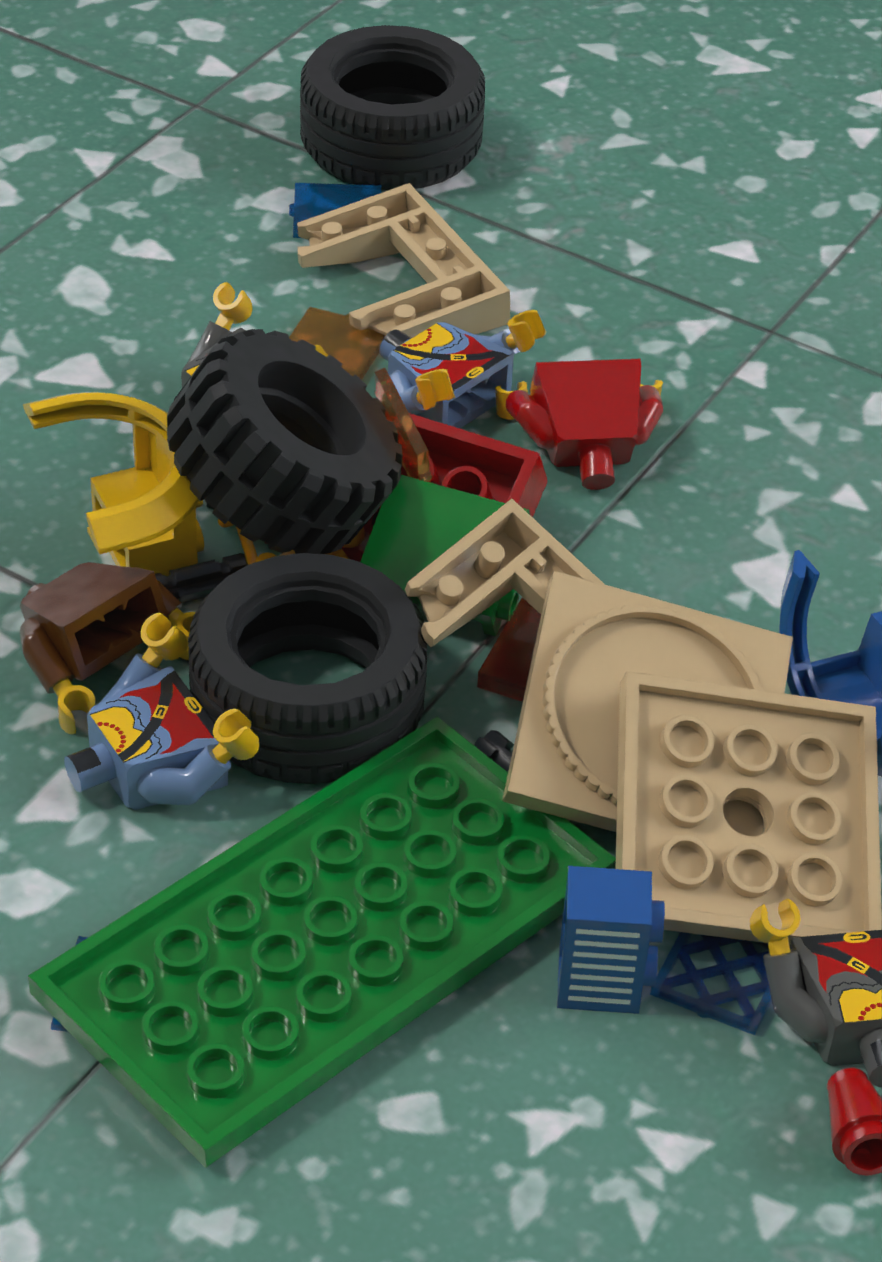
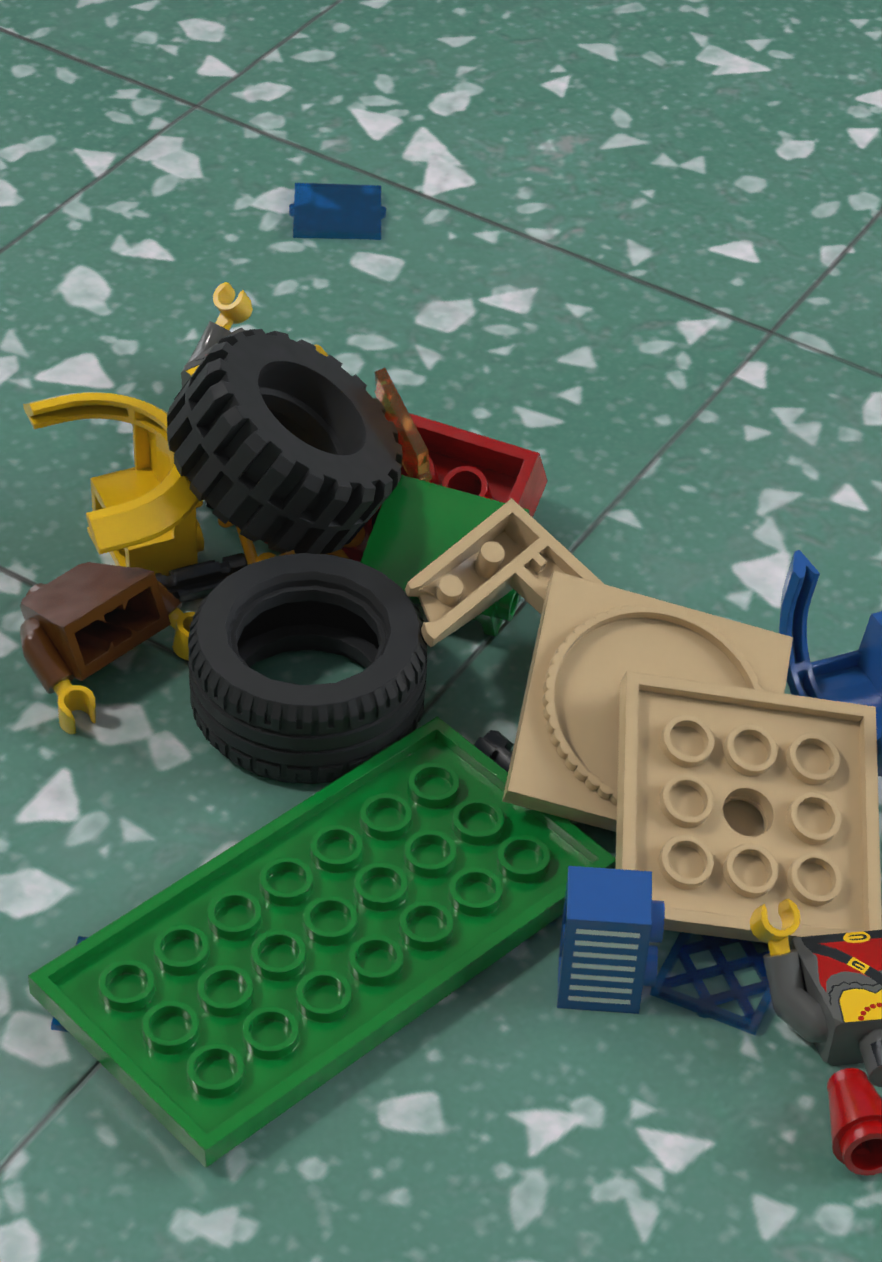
torso [64,613,259,810] -> none
clear orange piece [289,307,386,380] -> none
tan wedge [297,183,510,338] -> none
black tyre [300,25,485,190] -> none
torso [379,310,546,428] -> none
clear red tile [477,597,541,702] -> none
red torso [495,359,663,490] -> none

